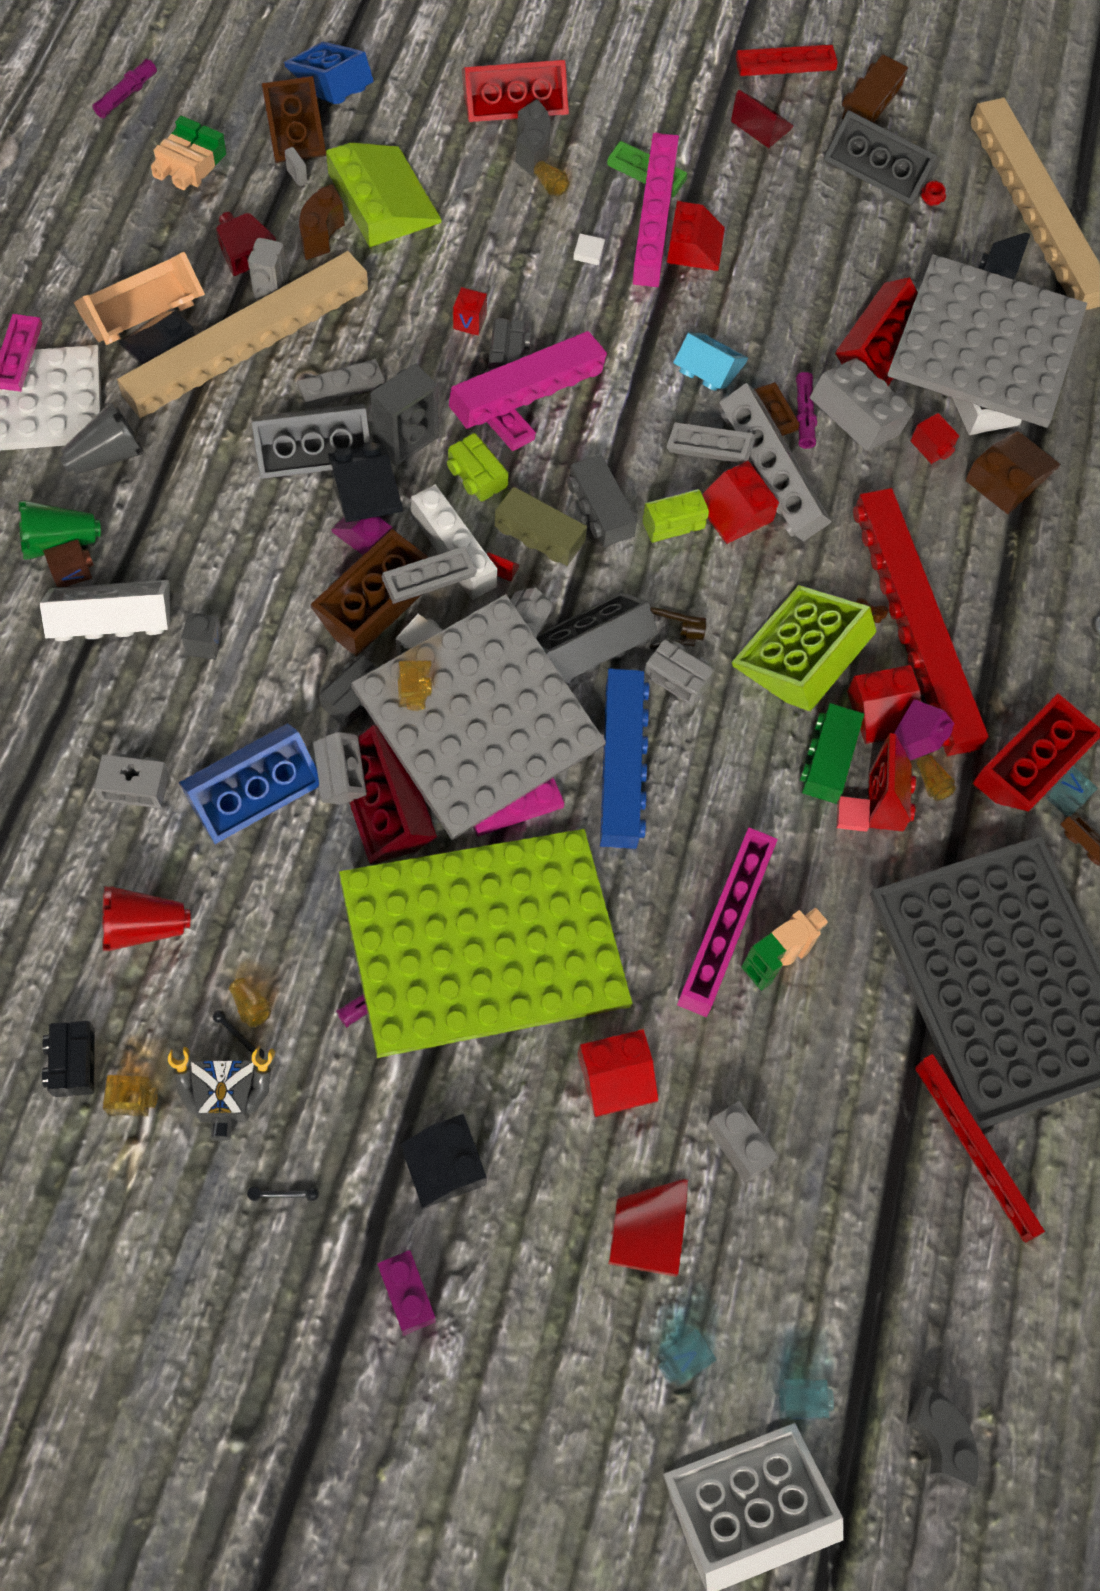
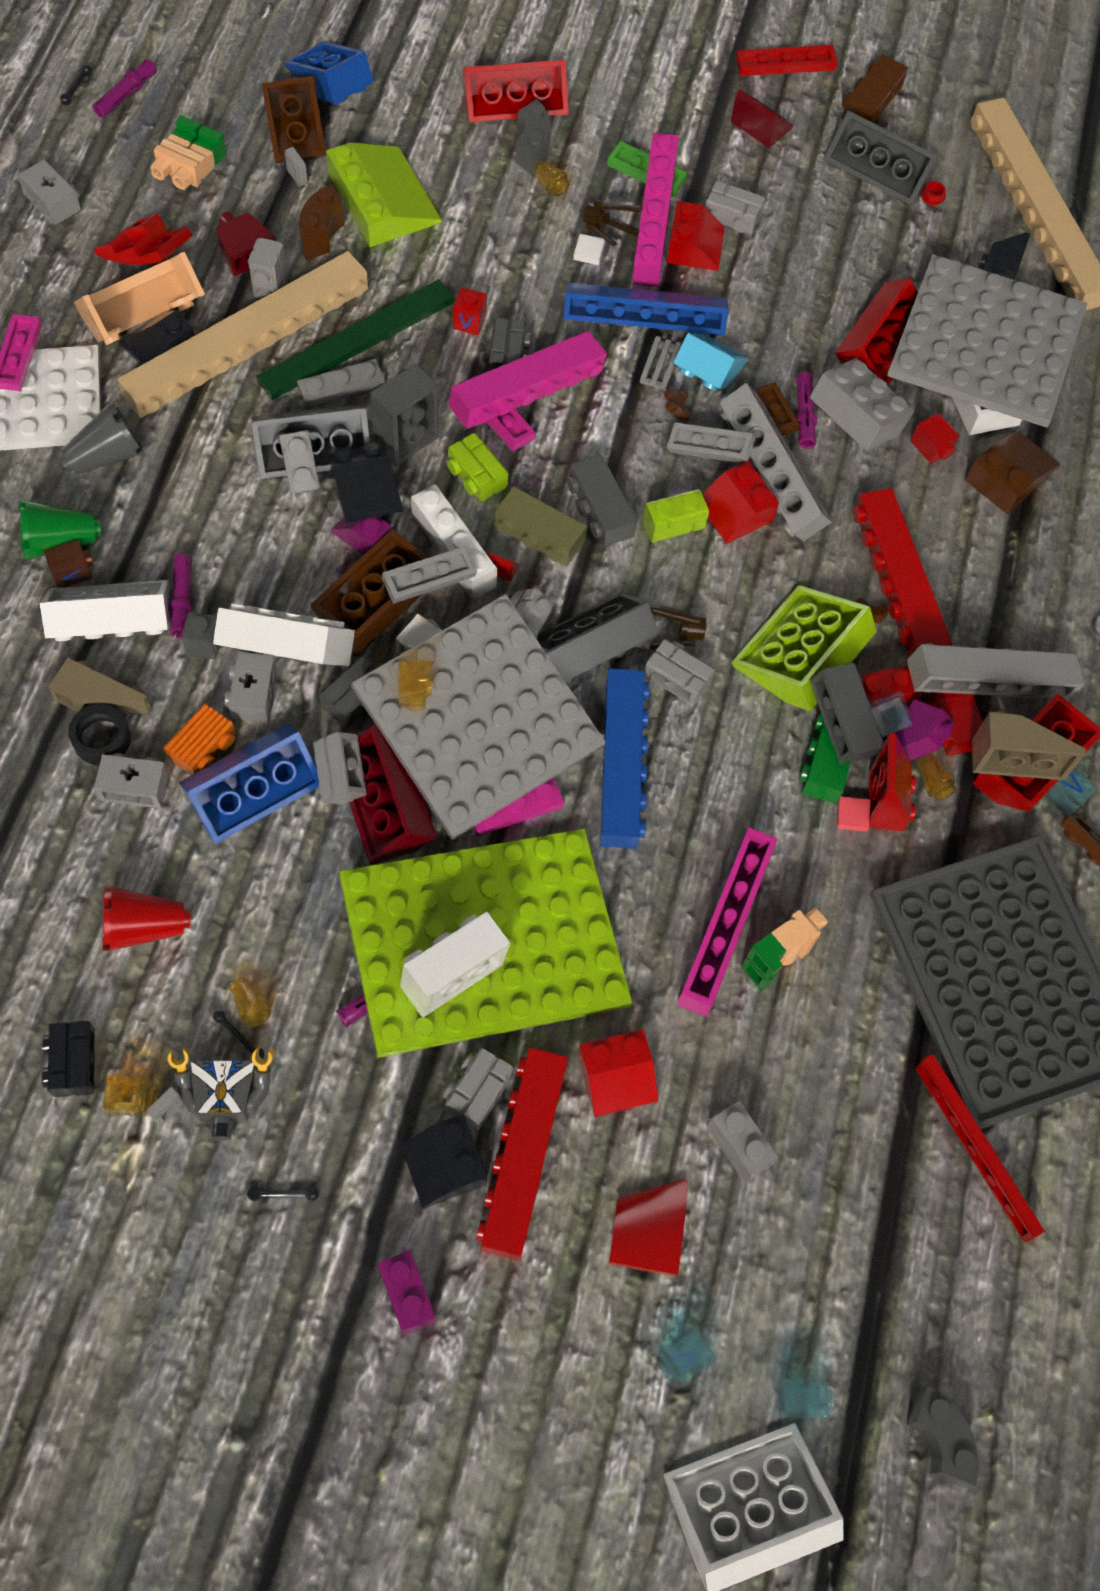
none -> light grey brick [18,160,81,225]
none -> dark tan slope [48,658,152,714]
none -> black hinge [60,64,92,105]
none -> black tyre [68,704,131,765]
none -> red slope [93,213,192,265]
none -> light grey tile [146,1087,184,1127]
none -> orange brick [163,703,236,775]
none -> magenta pin [168,553,193,638]
none -> white brick [213,603,355,666]
none -> light grey brick [225,652,277,722]
none -> dark green tile [256,279,454,400]
none -> light grey brick [278,430,320,493]
none -> white brick [400,912,510,1018]
none -> light grey brick [443,1048,514,1131]
none -> red brick [476,1048,568,1261]
none -> blue brick [563,282,729,335]
none -> dark brown plant [583,199,642,246]
none -> light grey tile [640,336,682,390]
none -> reddish brown piece [664,387,691,420]
none -> light grey brick [705,180,765,235]
none -> dark grey brick [810,663,884,765]
none -> clear light blue brick [871,691,913,737]
none -> light grey brick [907,643,1085,699]
none -> dark tan slope [972,711,1086,780]

